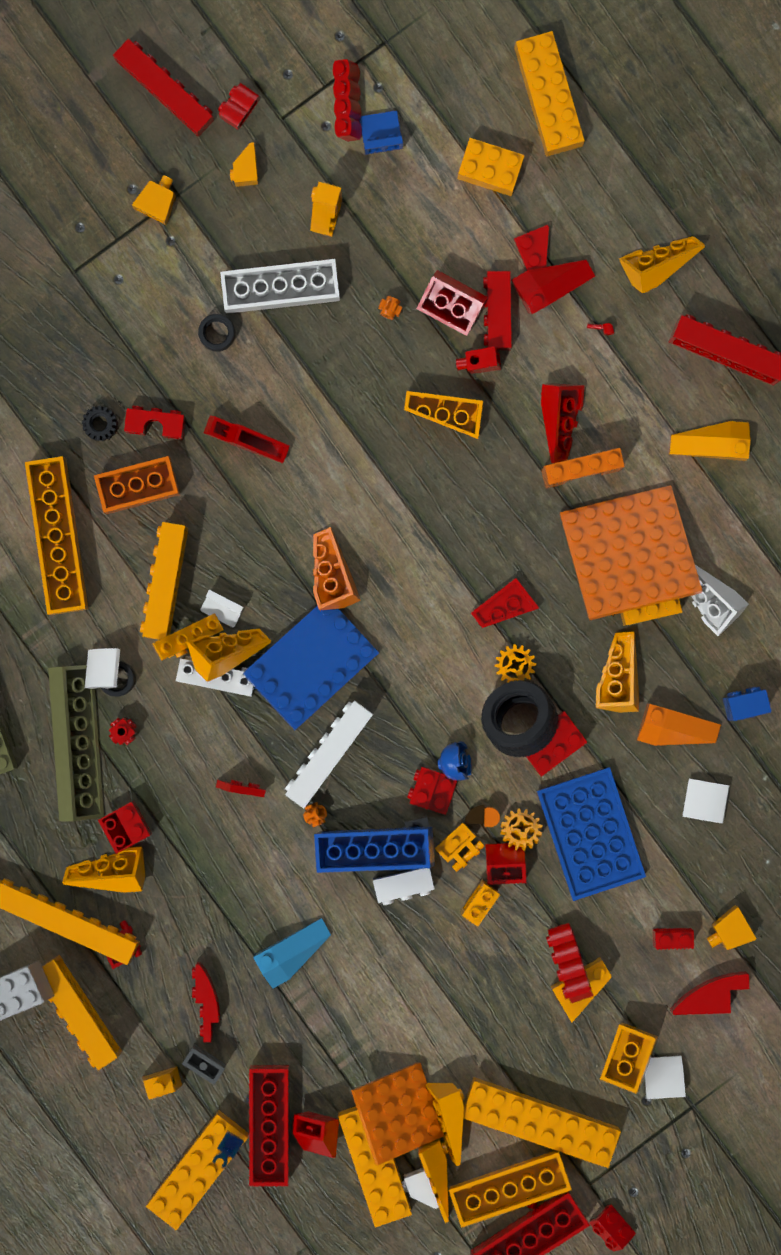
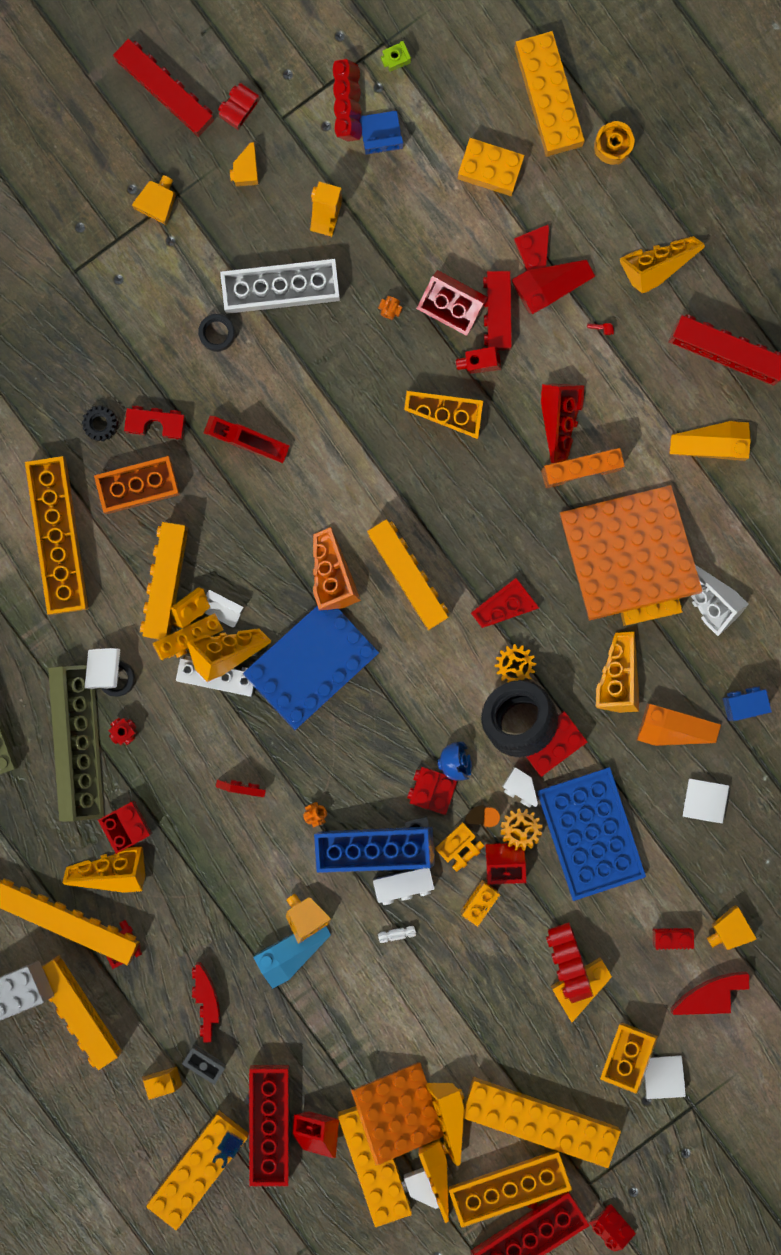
white brick [285,700,373,809] -> none
none -> light orange bracket [170,587,210,628]
none -> light orange torso [286,894,331,943]
none -> light orange brick [367,519,449,631]
none -> white axle [378,926,416,943]
none -> lime brick [380,41,411,72]
none -> white slope [502,767,538,808]
none -> light orange brick [594,121,635,165]

